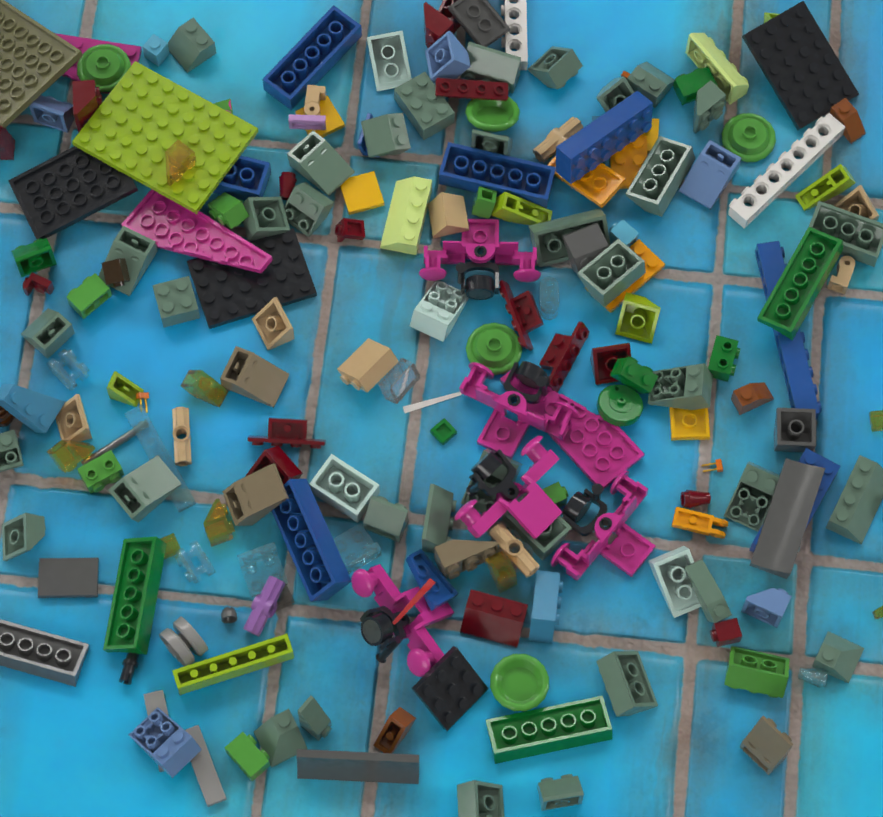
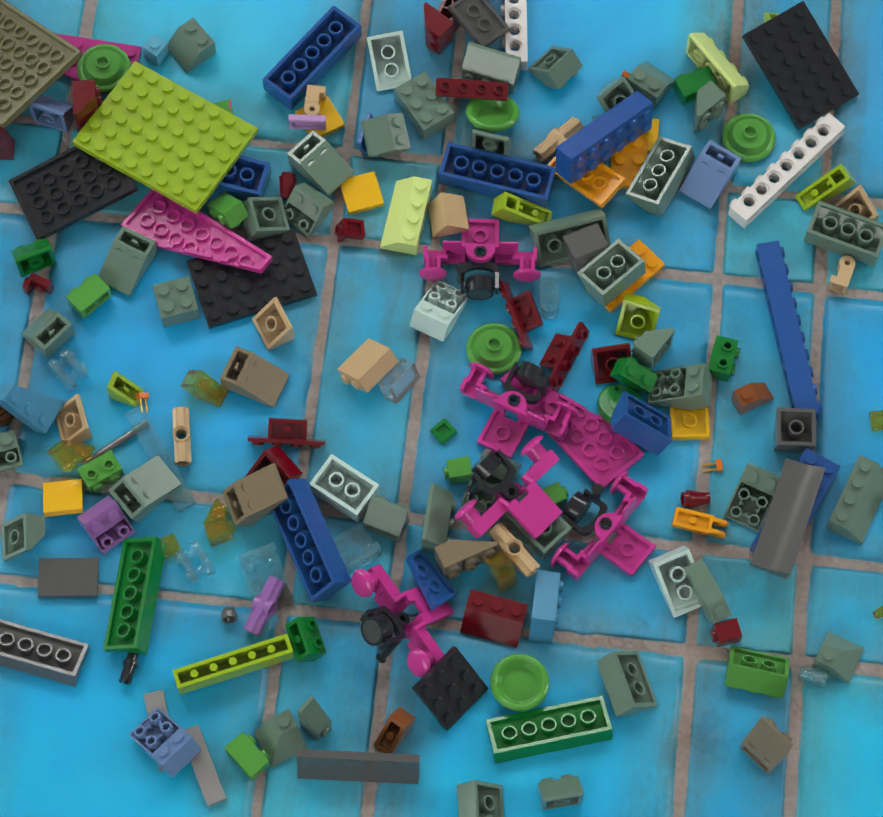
dark brown brick [102,258,130,288] -> none
light grey wheel [159,616,209,666] -> none
clear yellow slope [165,139,196,186] -> none
red sticker [392,578,436,625] -> none
white sticker [403,392,462,413] -> none
medium blue slope [425,31,471,81] -> none
bright green brick [471,186,497,219] -> none
medium azure brick [609,219,639,247] -> none
medium blue slope [741,588,792,628] -> none
green arch [757,227,843,341] -> none
dark orange slope [830,98,866,144] -> none
none -> yellow tile [43,479,83,517]
none -> medium lavender slope [77,495,135,554]
none -> green brick [285,617,326,662]
none -> bright green brick [443,456,473,484]
none -> blue slope [611,391,672,456]
none -> sand green slope [631,328,675,369]

